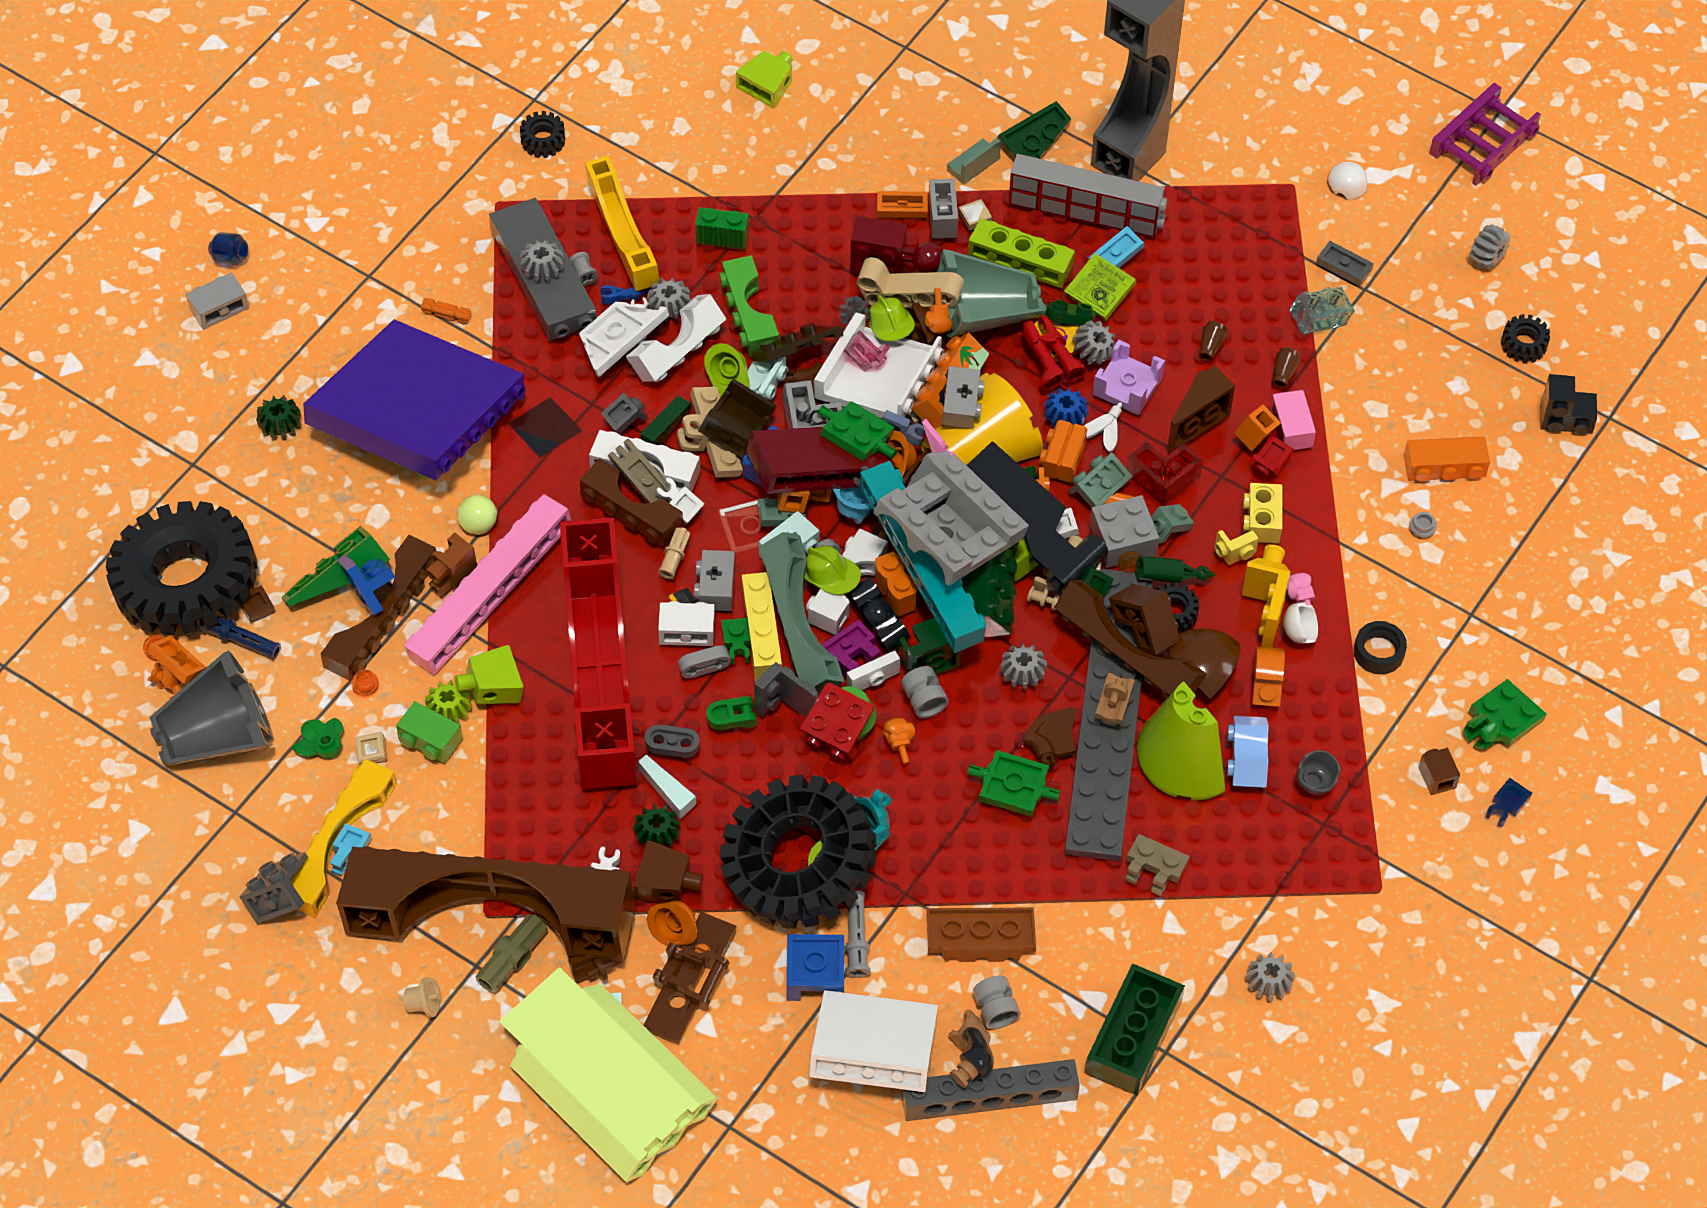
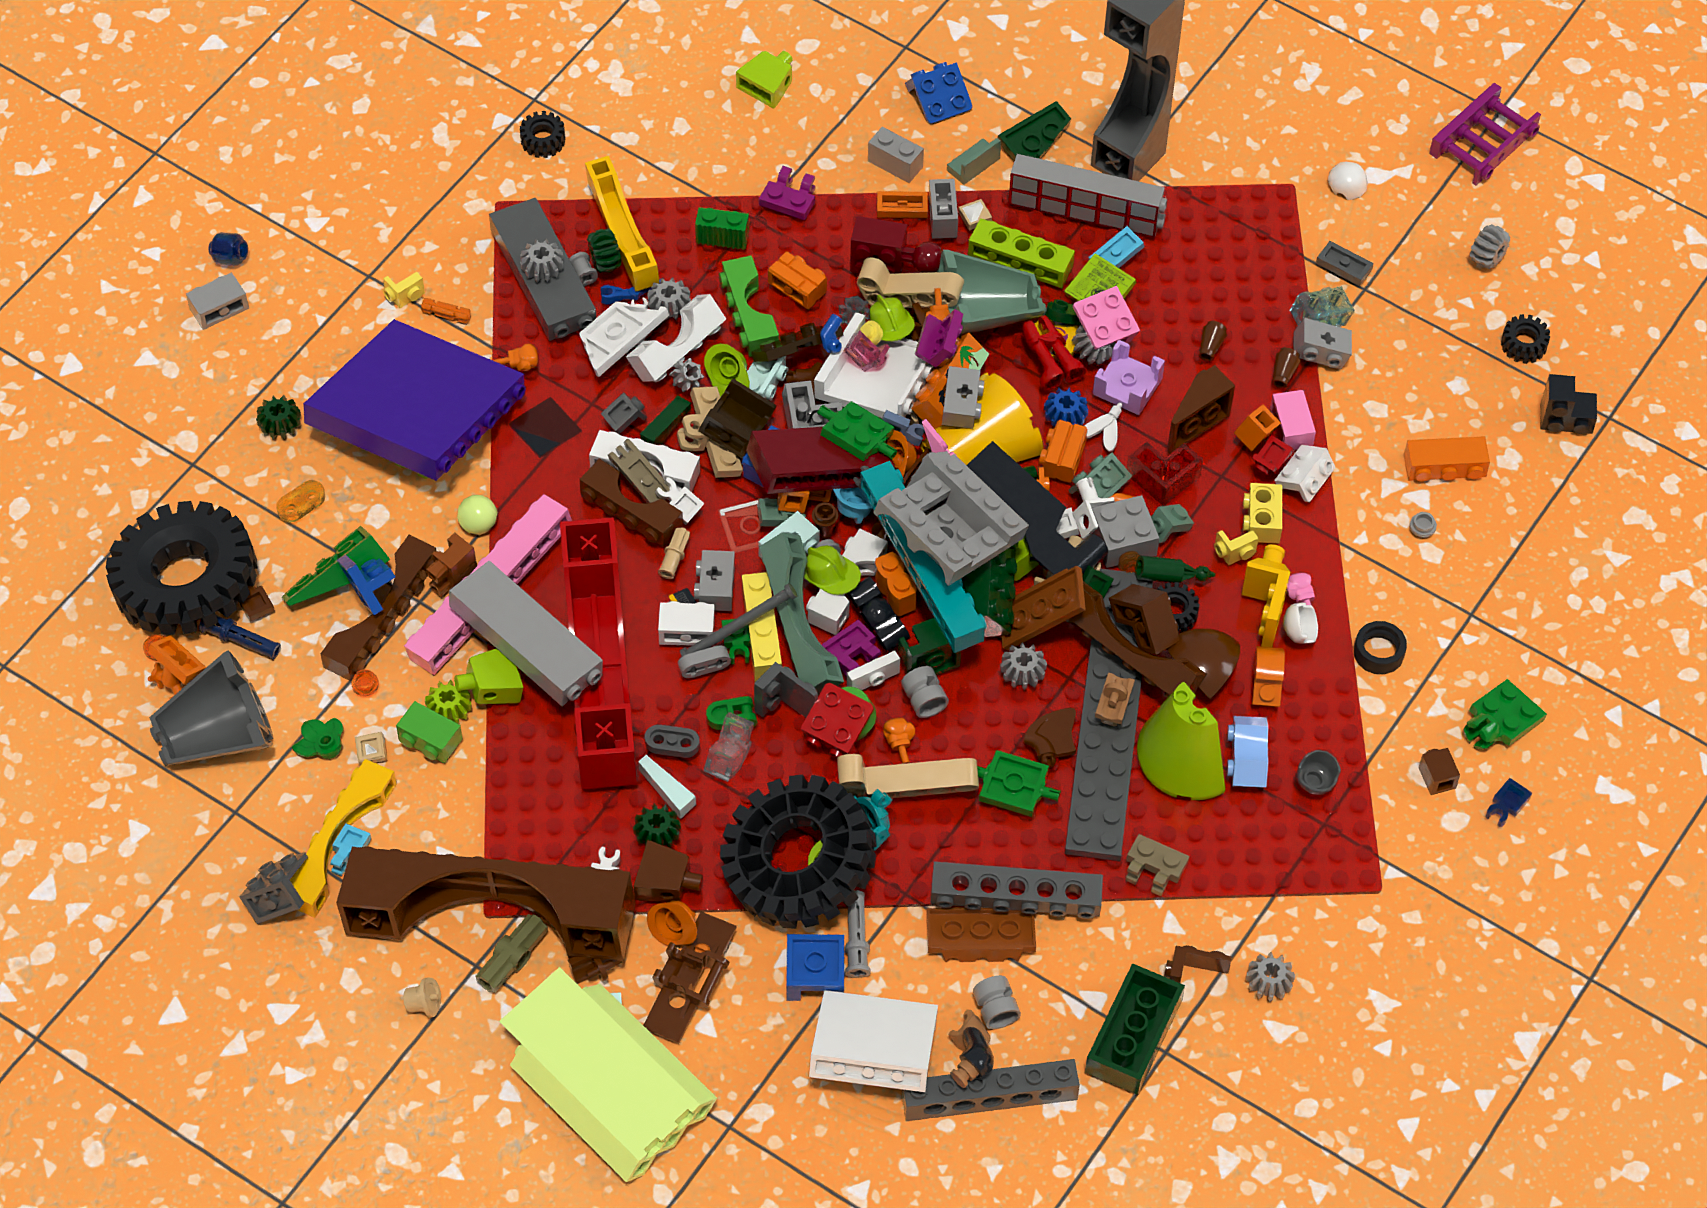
none -> clear yellow plate [276,480,325,522]
none -> light yellow bracket [383,272,425,308]
none -> light grey brick [449,560,603,706]
none -> orange piece [493,344,538,372]
none -> dark green gear [587,228,622,273]
none -> light grey gear [669,358,704,392]
none -> dark grey bar [680,583,798,657]
none -> clear brick [703,712,754,782]
none -> magenta plate [759,166,816,220]
none -> orange brick [768,251,827,310]
none -> reddish brown cone [812,502,838,539]
none -> blue arm [820,314,843,353]
none -> tan beam [837,754,979,798]
none -> light yellow plate [859,320,883,346]
none -> light grey brick [868,127,924,183]
none -> blue bracket [905,62,972,124]
none -> magenta bracket [915,309,964,367]
none -> dark grey brick [931,861,1103,919]
none -> dark orange piece [1001,566,1086,651]
none -> bright pink bracket [1072,286,1140,350]
none -> white bracket [1072,477,1115,539]
none -> reddish brown bracket [1164,945,1232,983]
none -> white bracket [1275,445,1335,502]
none -> light grey brick [1294,318,1352,369]

